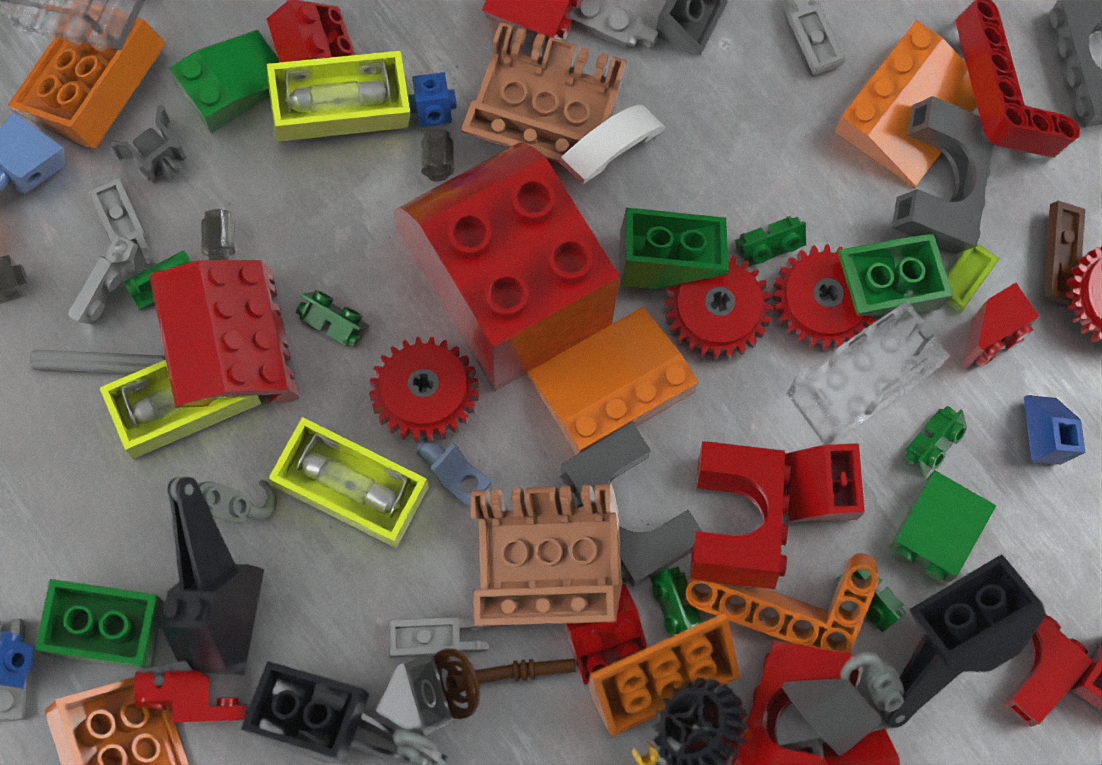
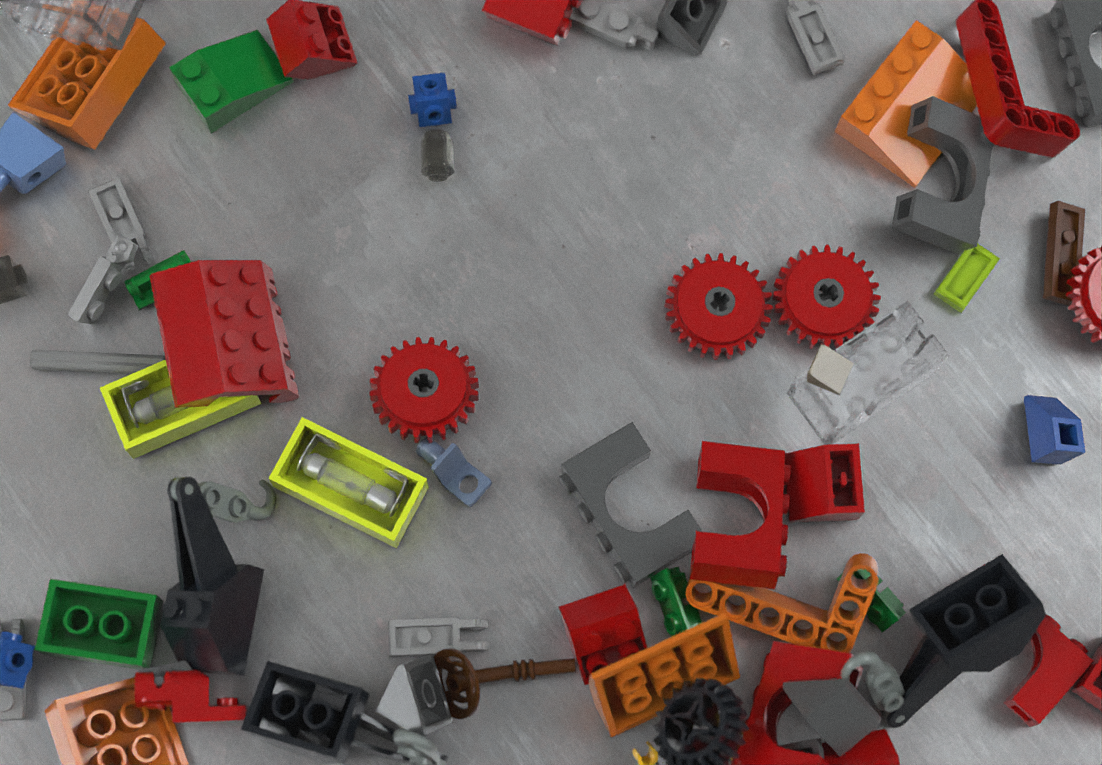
dark grey piece [109,105,187,183] -> none
clear smoke brick [201,209,236,260] -> none
neon yellow piece [267,51,410,142] -> none
green hinge [296,290,369,347] -> none
red slope [394,143,620,392] -> none
nougat slope [461,22,627,163] -> none
nougat slope [470,484,622,626] -> none
orange slope [527,307,699,455] -> none
white slope [559,105,665,185] -> none
green slope [620,207,729,289] -> none
green hinge [735,216,807,267] -> none
green slope [838,233,953,315] -> none
green brick [888,470,996,582] -> none
green hinge [904,406,967,477] -> none
red slope [963,283,1040,369] -> none
none -> slope [807,344,854,395]

